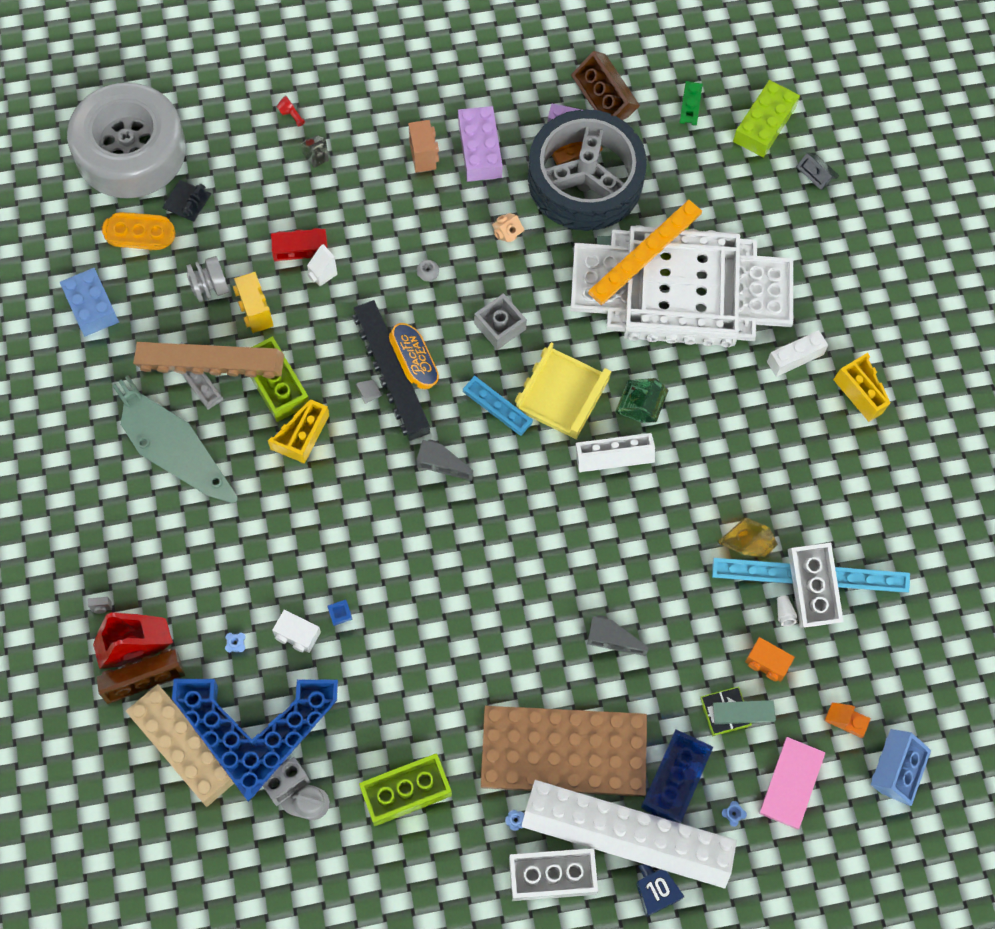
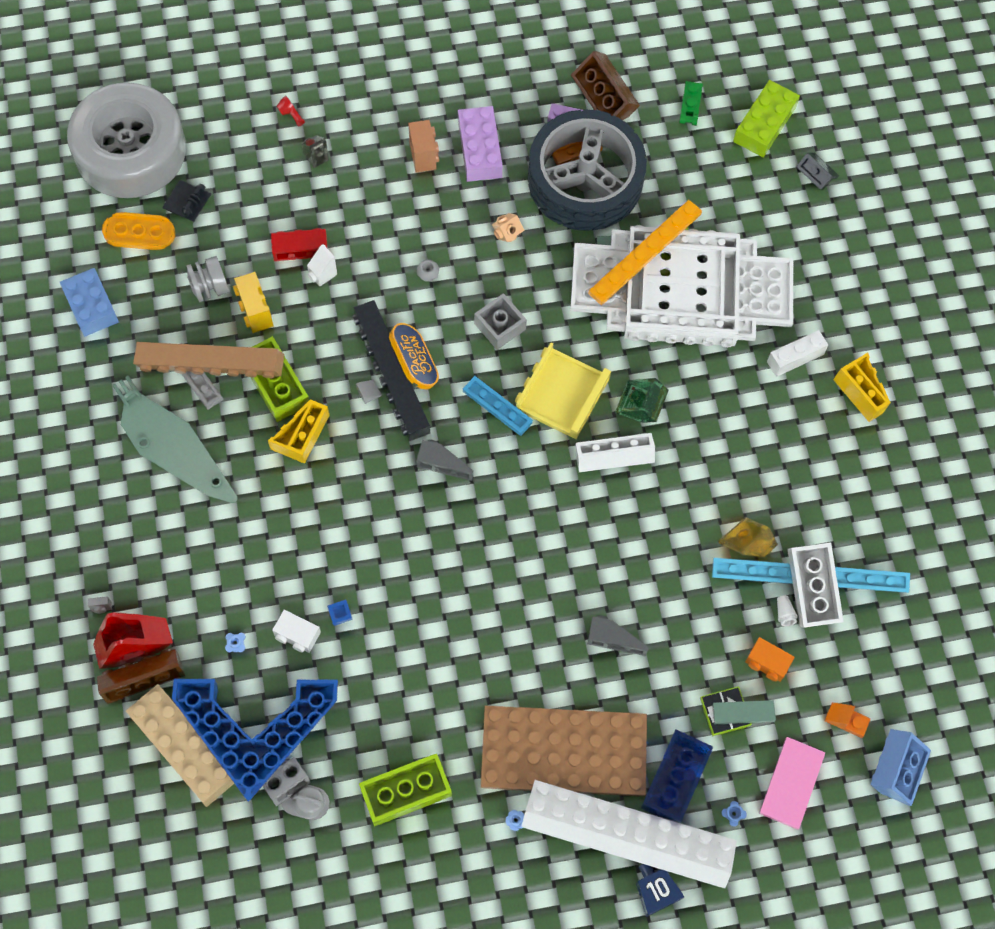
white brick [509,848,598,901] -> none

